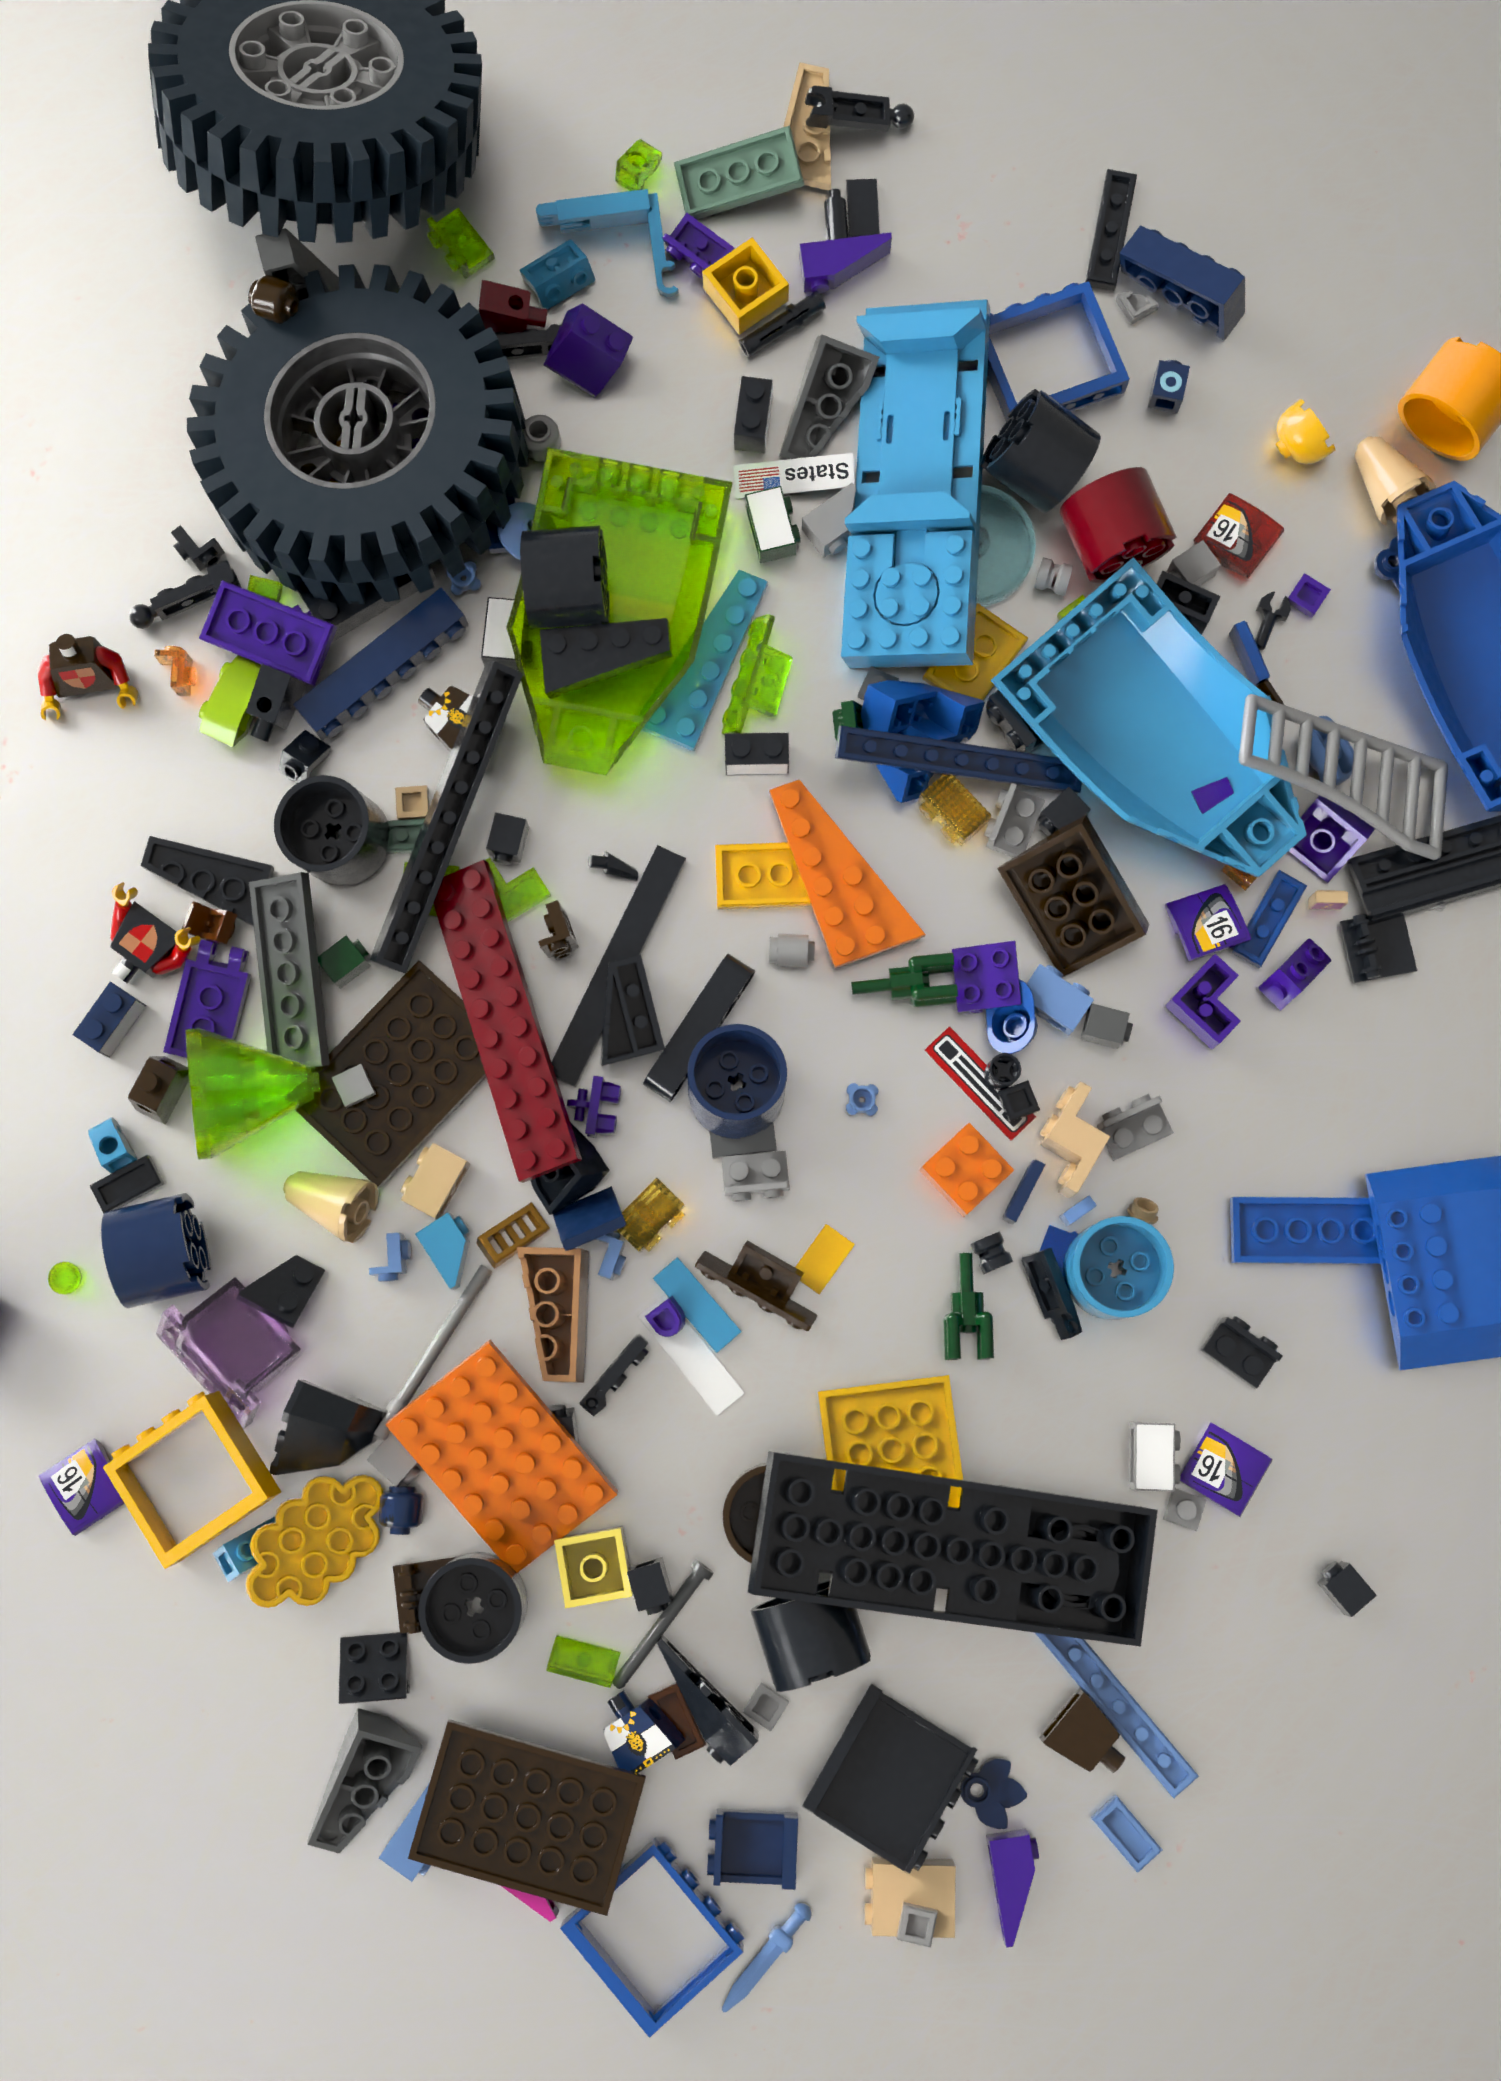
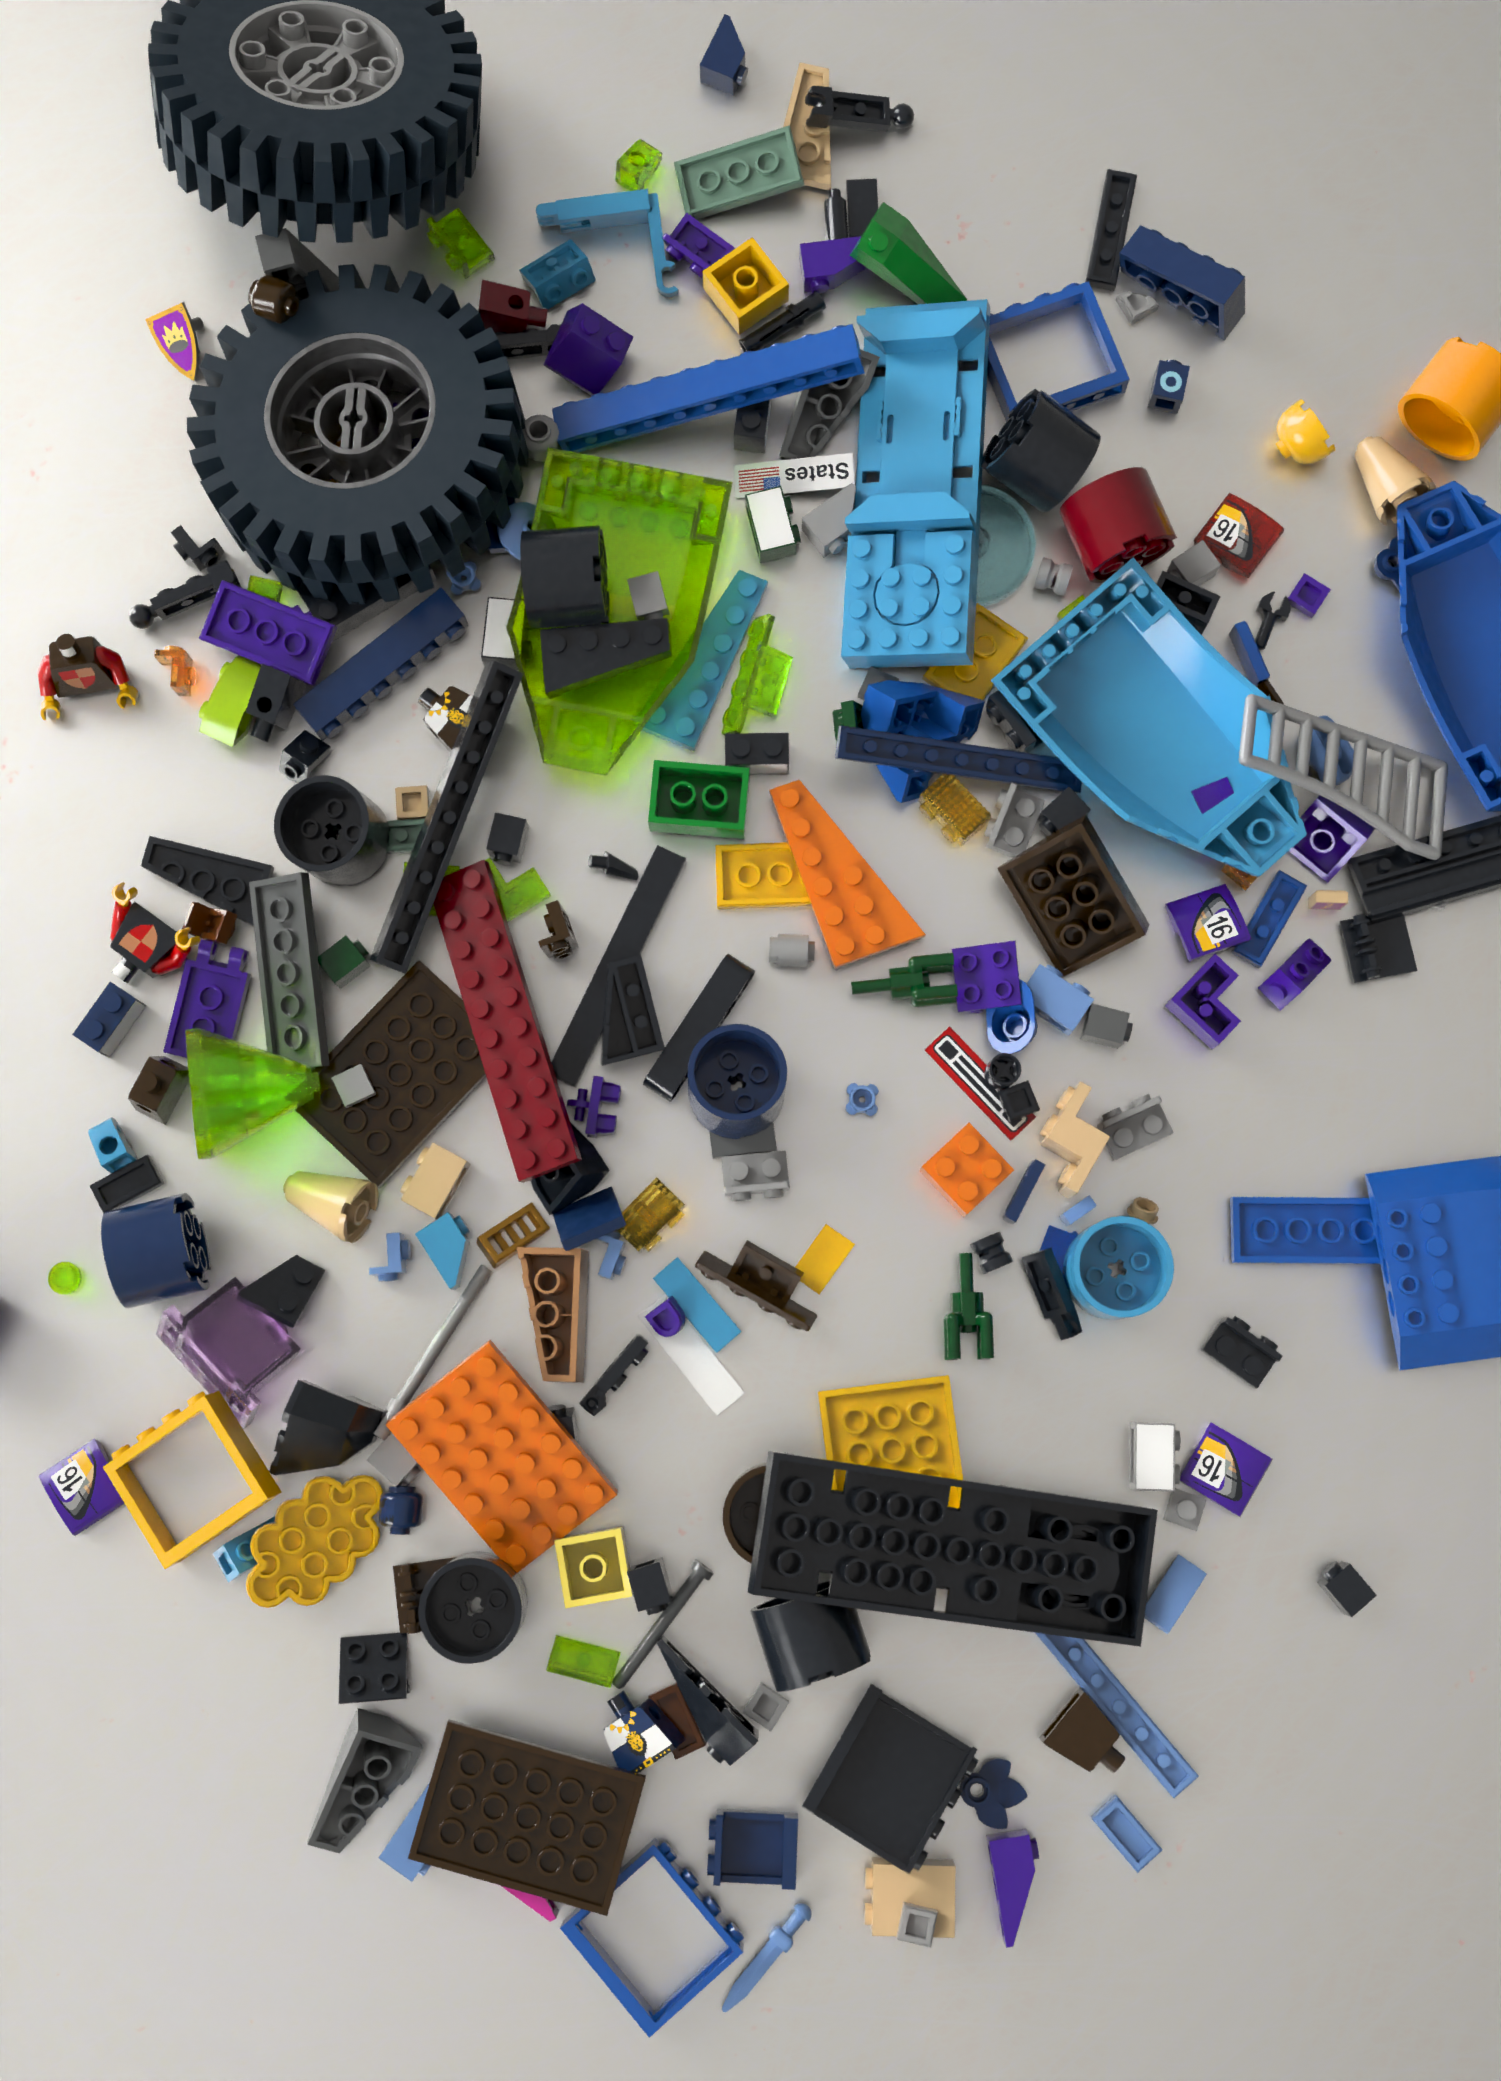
none -> shield [145,302,204,381]
none -> blue brick [552,324,865,456]
none -> light grey brick [627,571,669,621]
none -> green brick [648,760,750,839]
none -> dark blue slope [700,14,748,95]
none -> green wedge [849,202,967,304]
none -> medium blue slope [1144,1554,1207,1634]

